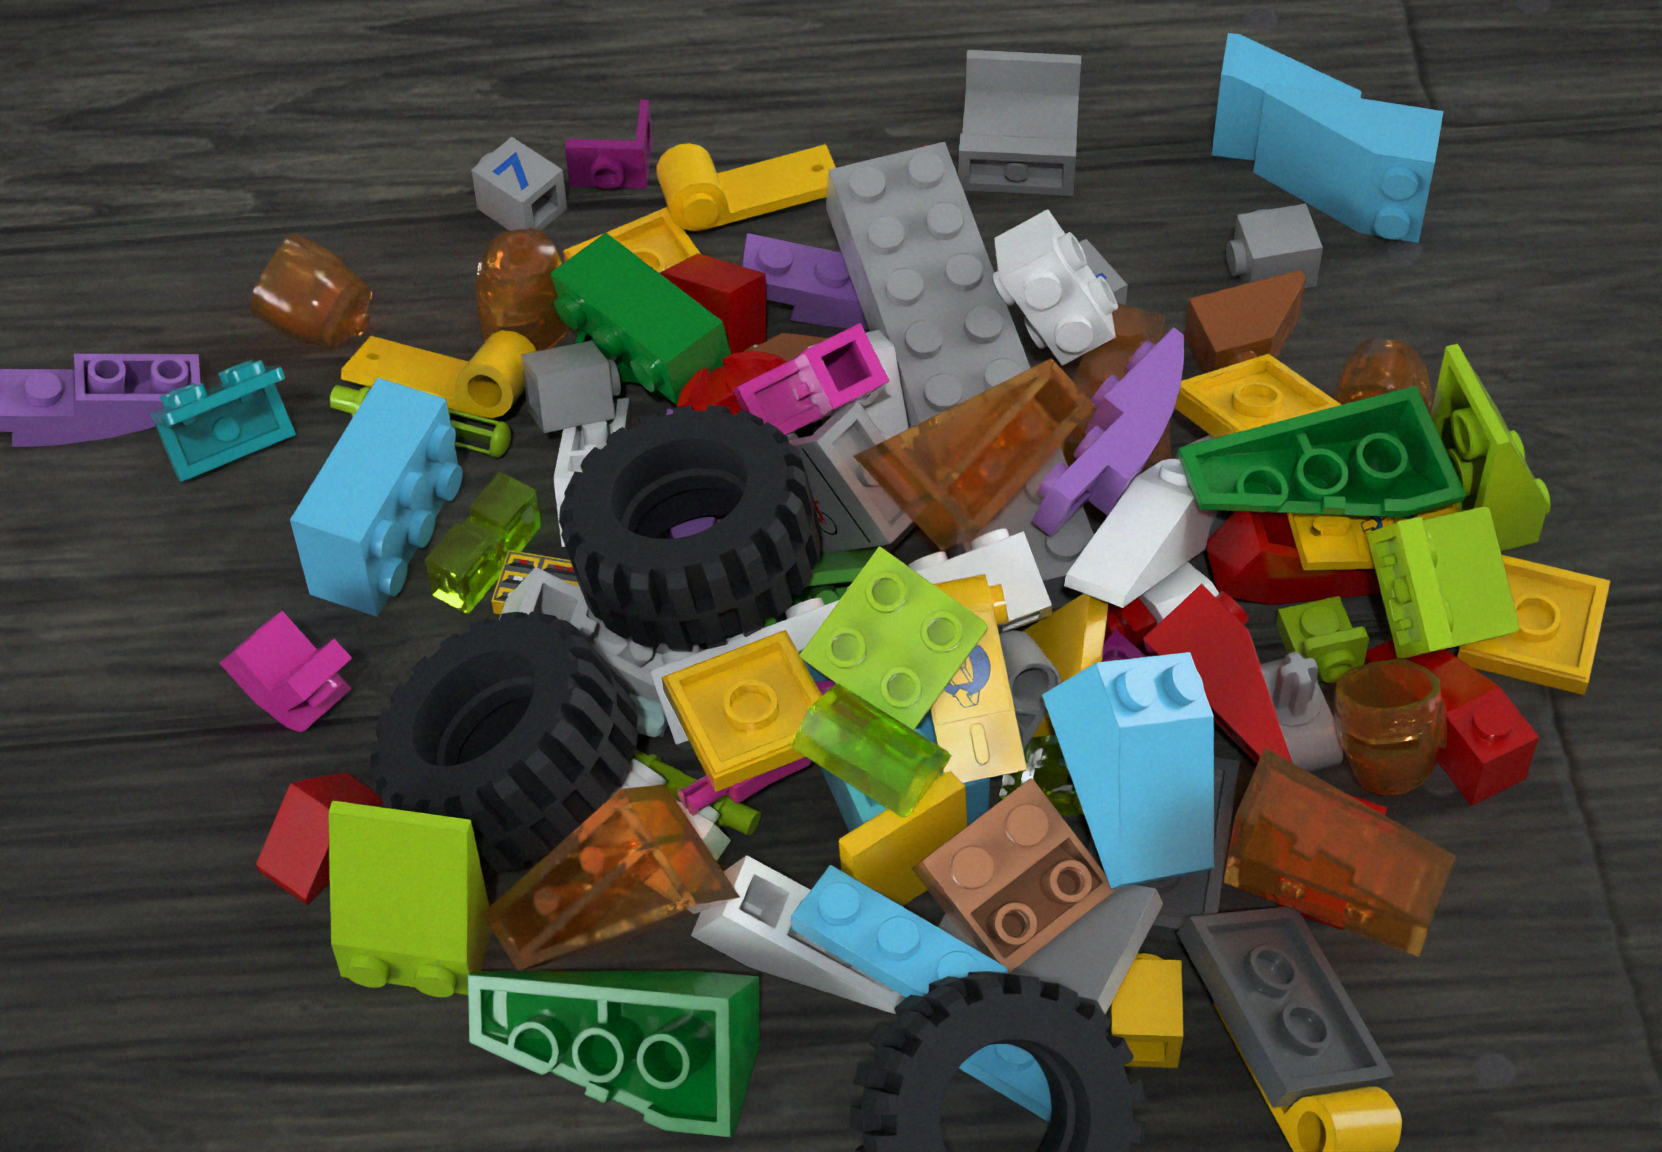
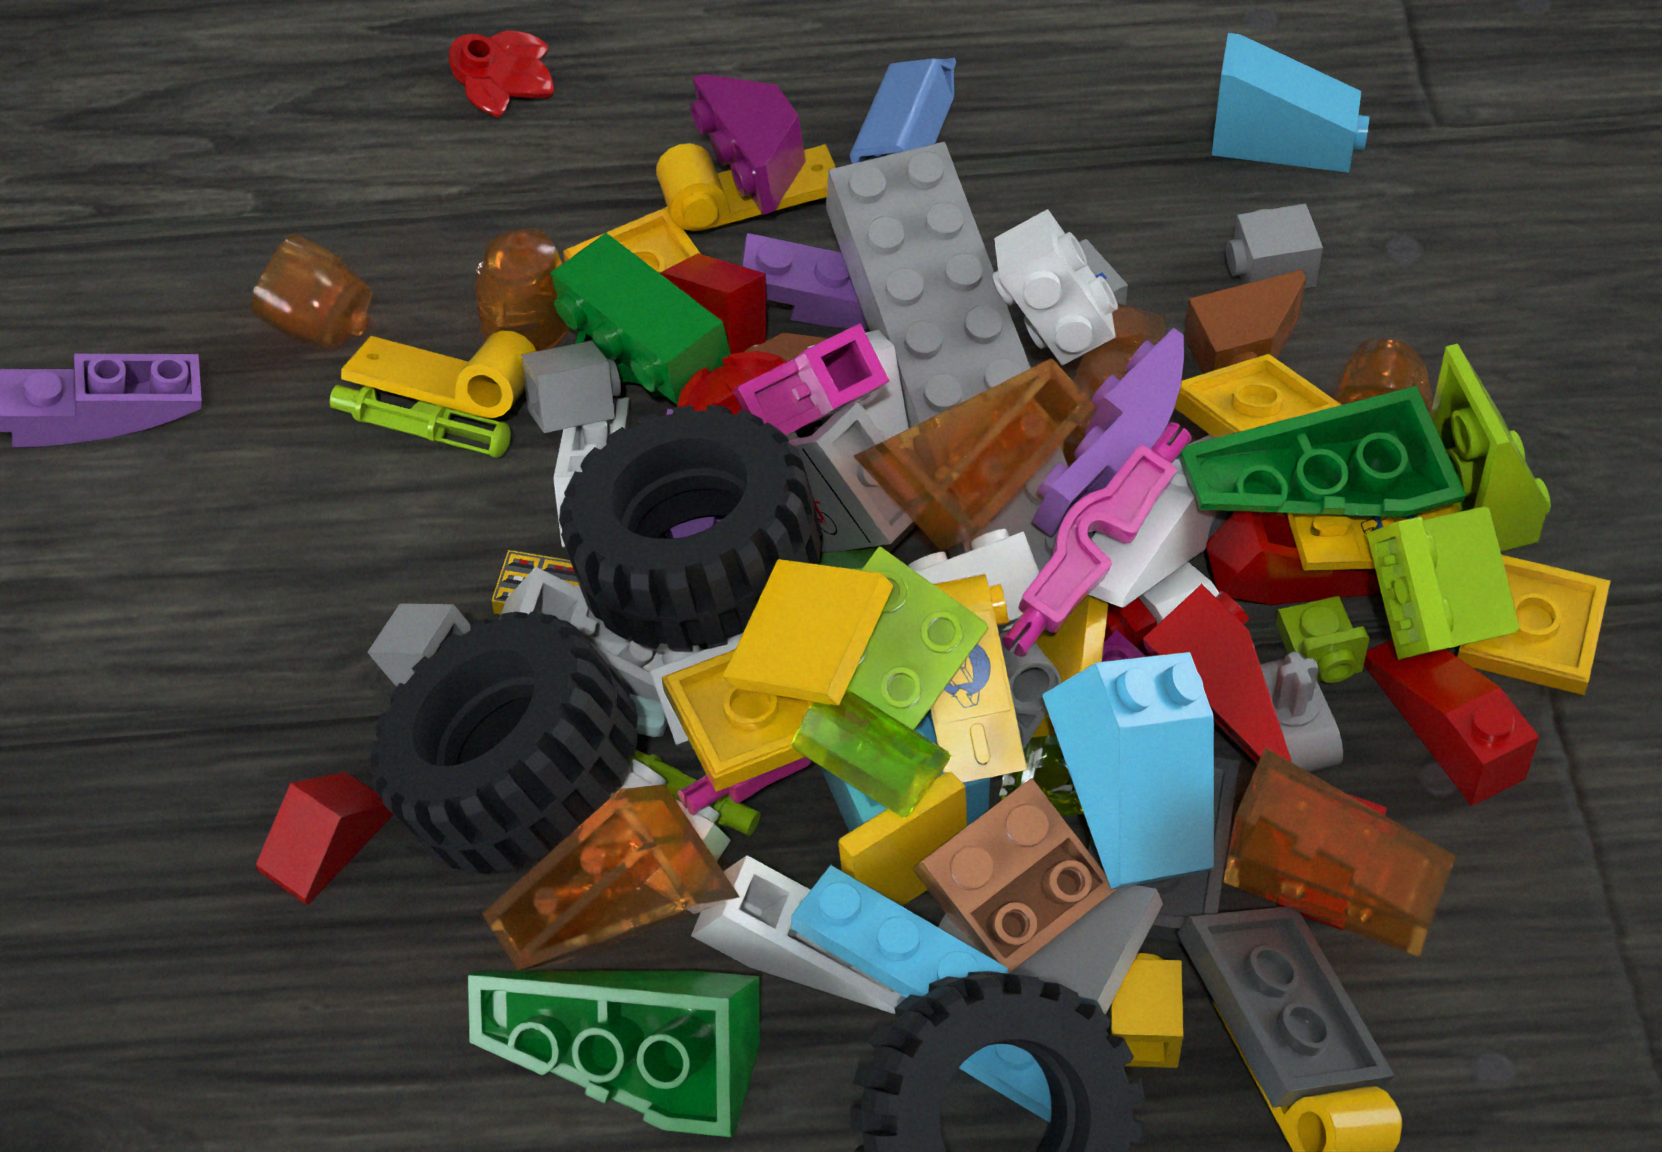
teal bracket [150,360,296,482] -> none
dark pink brick [220,611,352,732] -> none
medium azure brick [290,378,463,617] -> none
lime slope [329,801,493,997] -> none
clear neon green piece [425,471,541,614] -> none
light grey brick [471,137,567,242] -> none
magenta bracket [565,99,653,189] -> none
light grey panel [958,50,1082,196] -> none
medium azure slope [1253,83,1444,243] -> none
clear orange helmet [1334,658,1447,795] -> none
none -> light grey brick [367,604,470,687]
none -> red plate [448,31,554,118]
none -> magenta slope [690,74,806,215]
none -> yellow tile [723,559,894,706]
none -> medium blue piece [850,58,956,164]
none -> dark pink piece [1002,422,1191,657]

